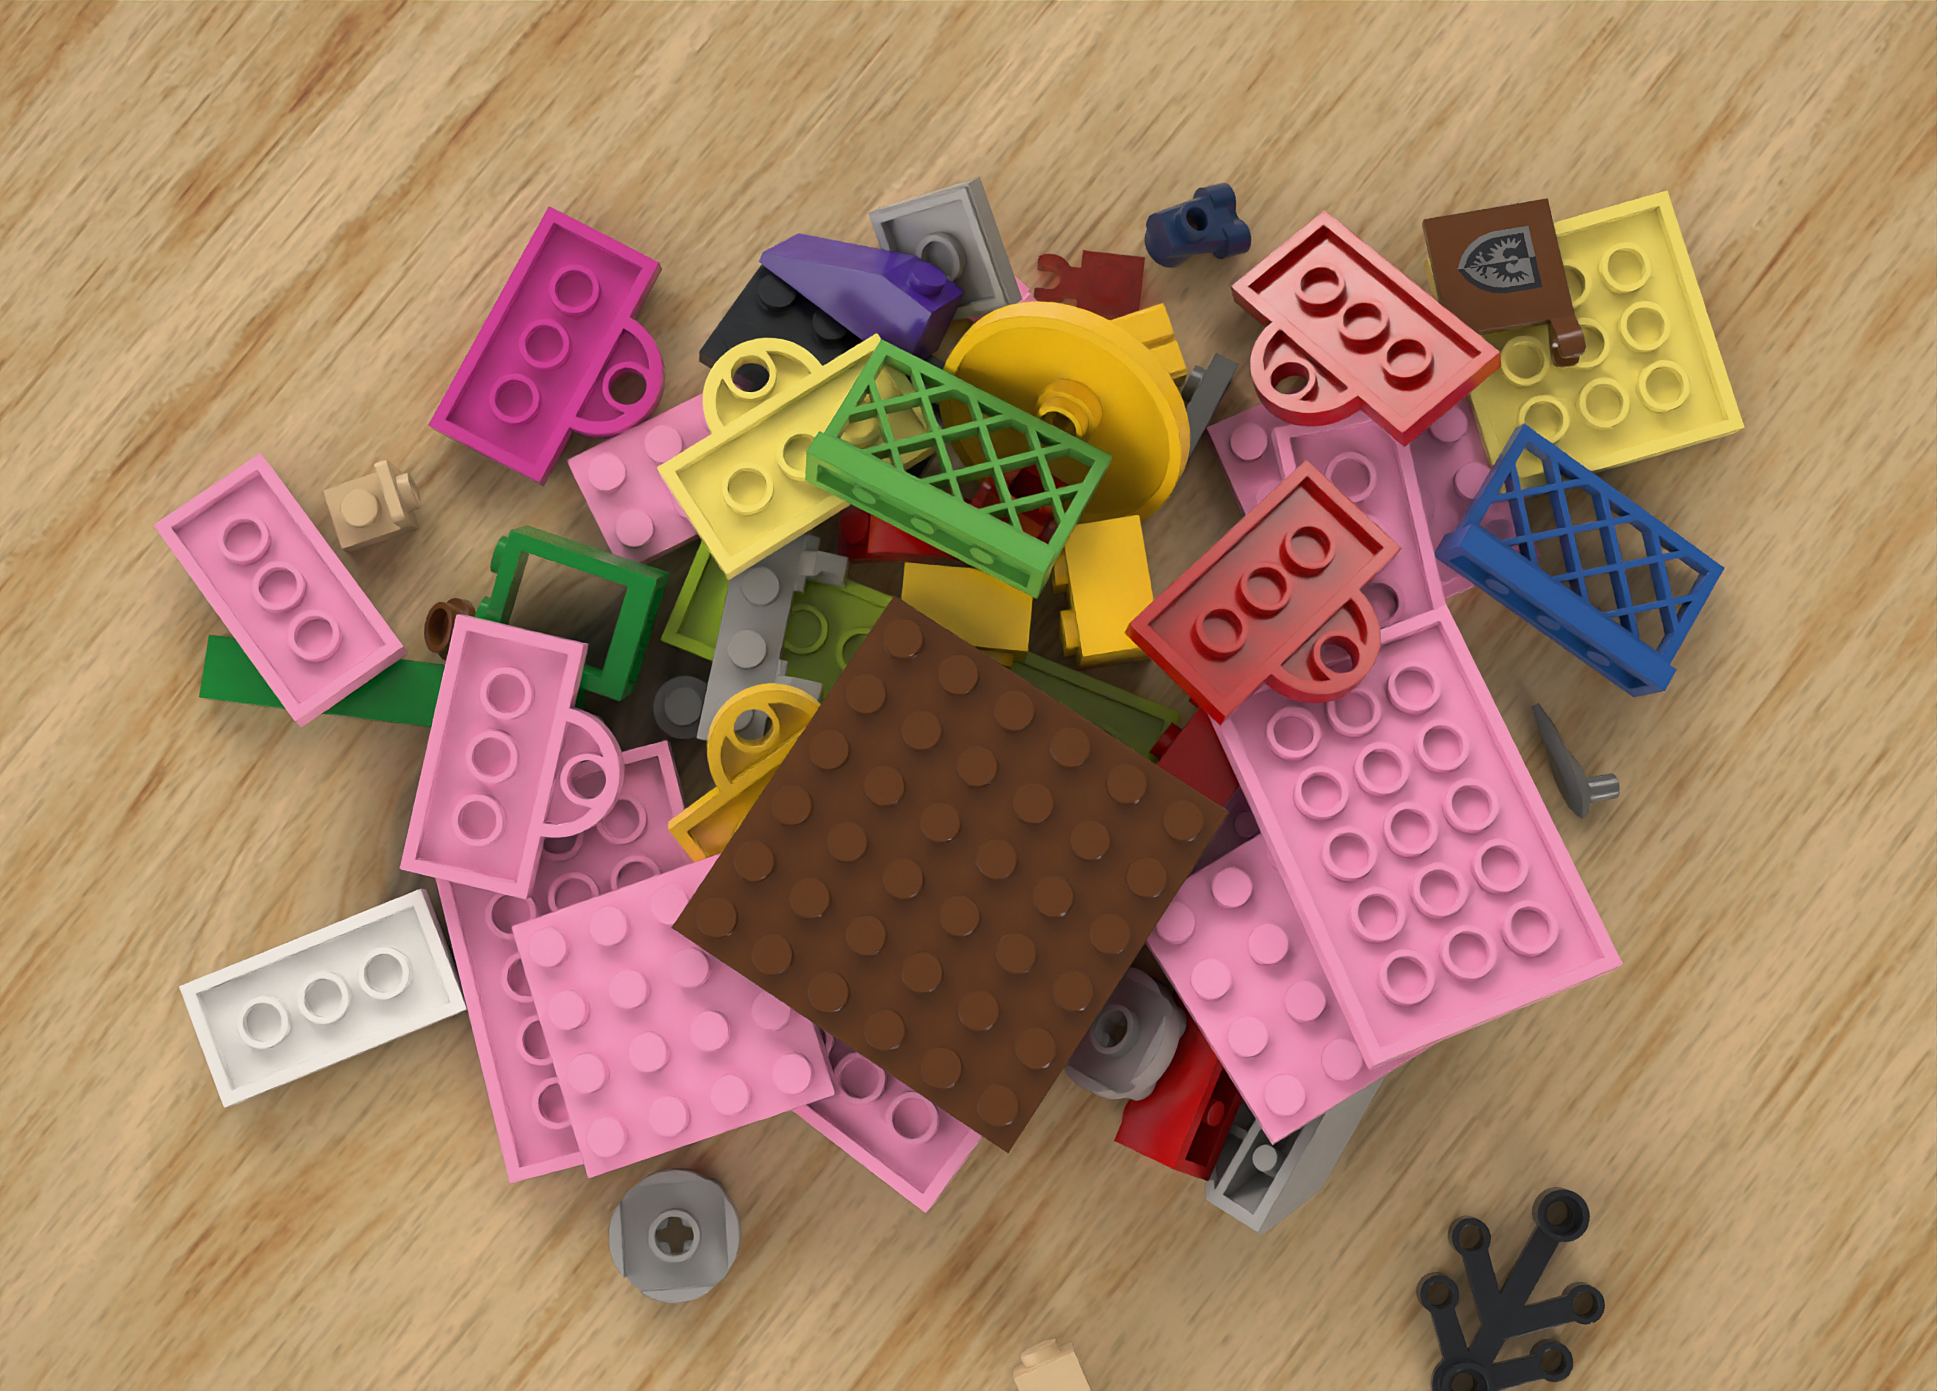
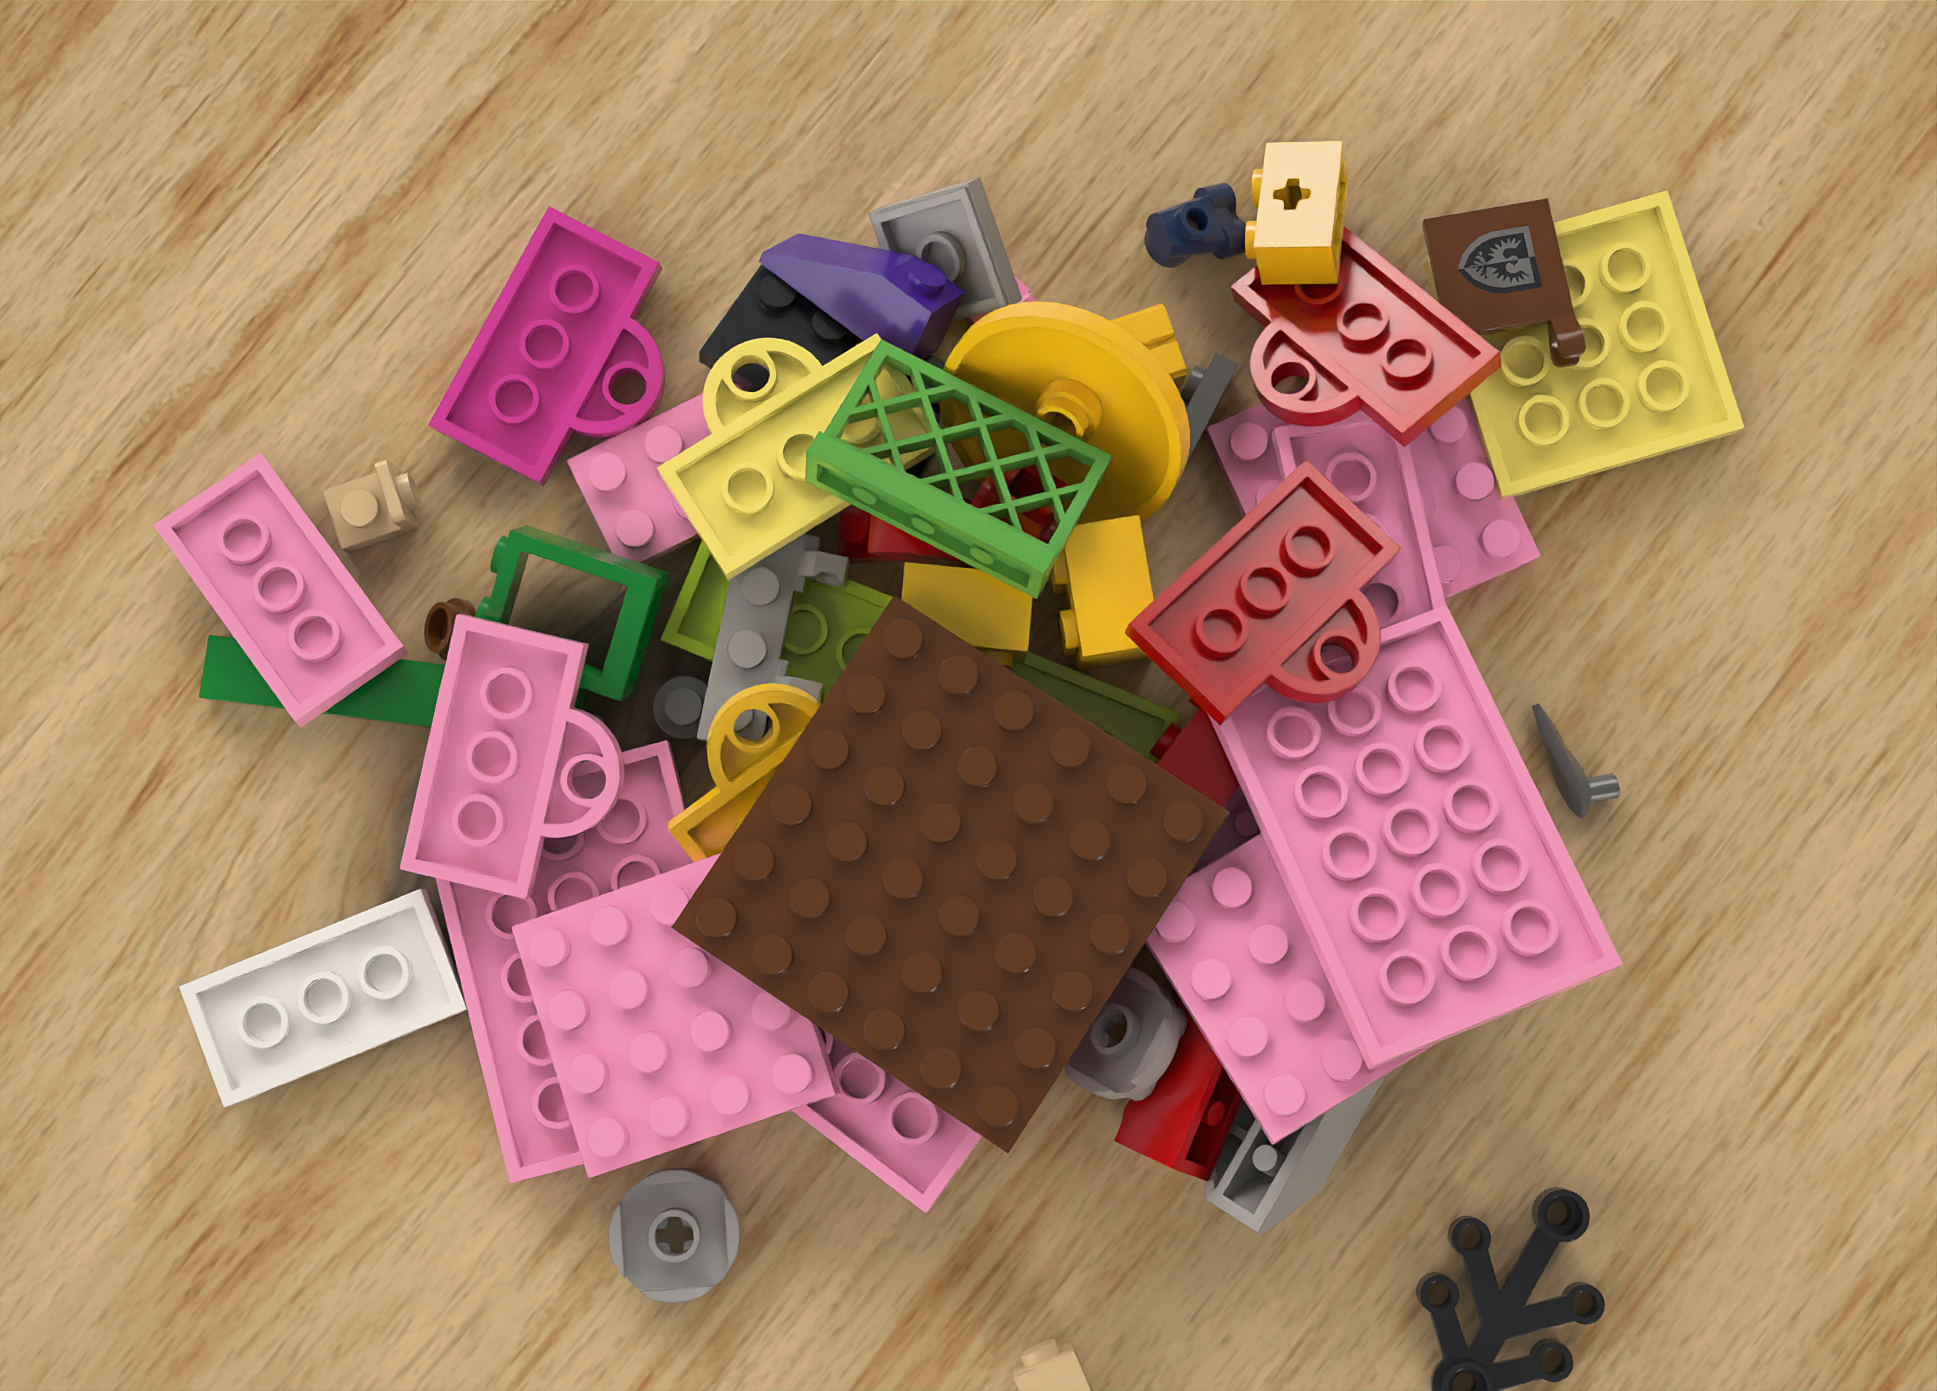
clear red plate [1033,250,1145,321] -> none
blue fence [1434,423,1724,697] -> none
none -> brick [1245,141,1349,285]

